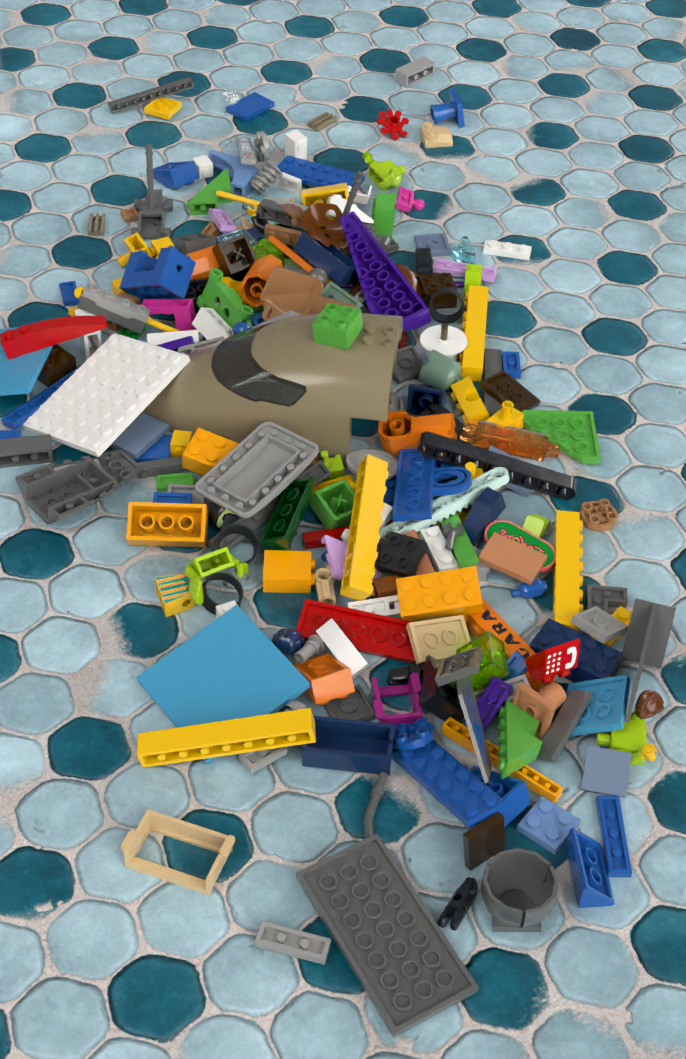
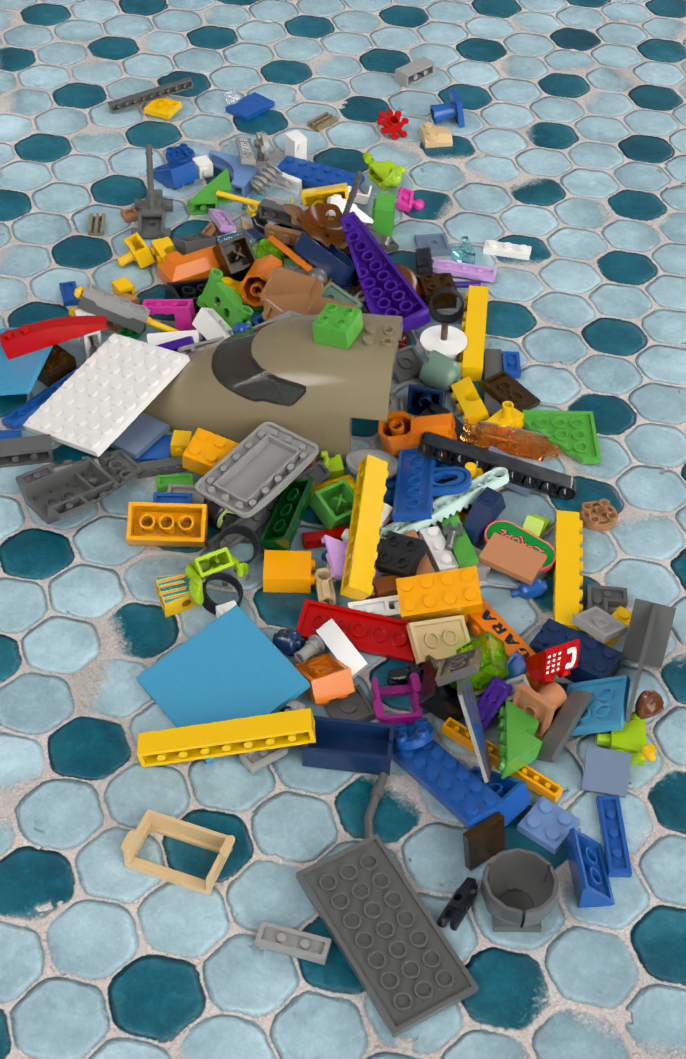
blue piece [119,246,196,302] -> none
lime slope [464,264,483,295] -> none
none -> blue tile [166,143,195,163]

